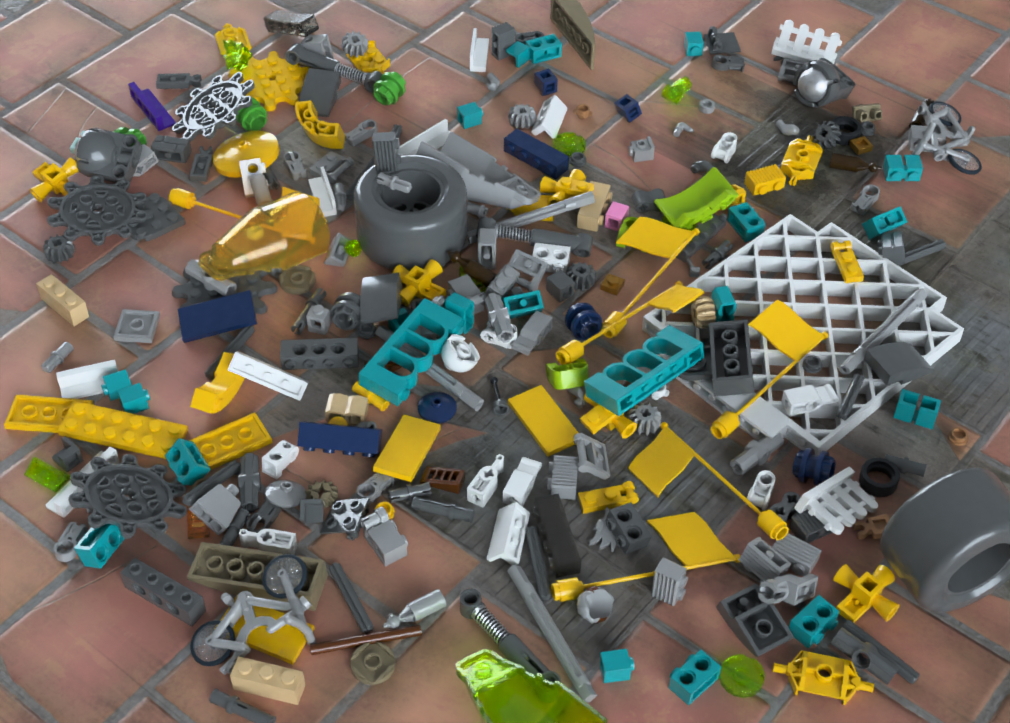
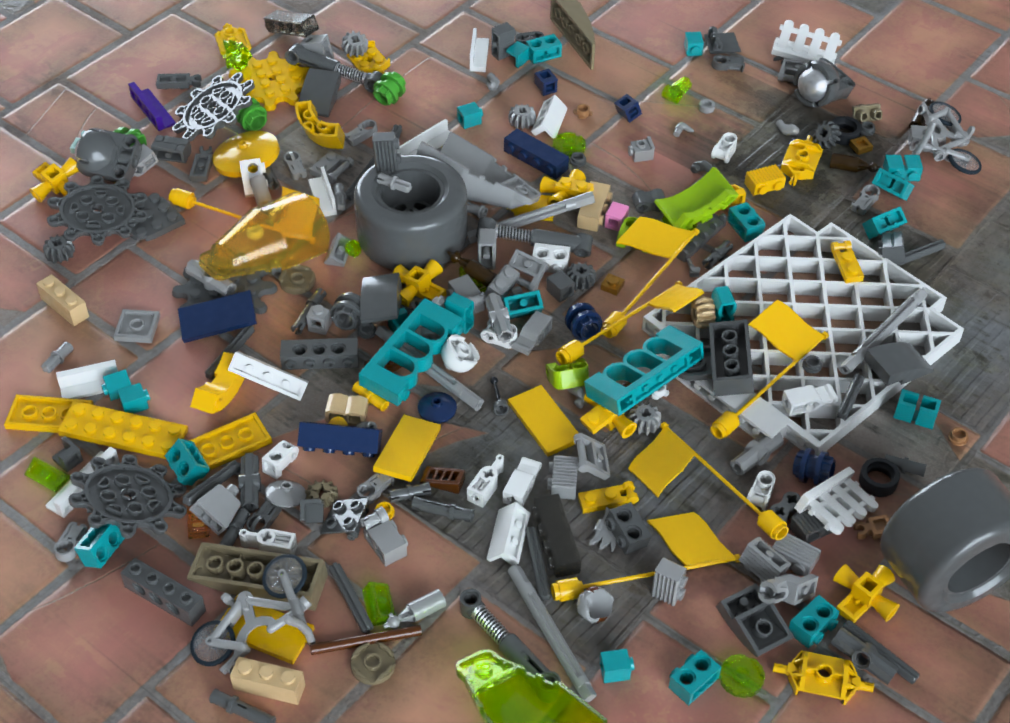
none -> clear neon green slope [362,581,395,626]
none -> teal brick [872,168,915,201]

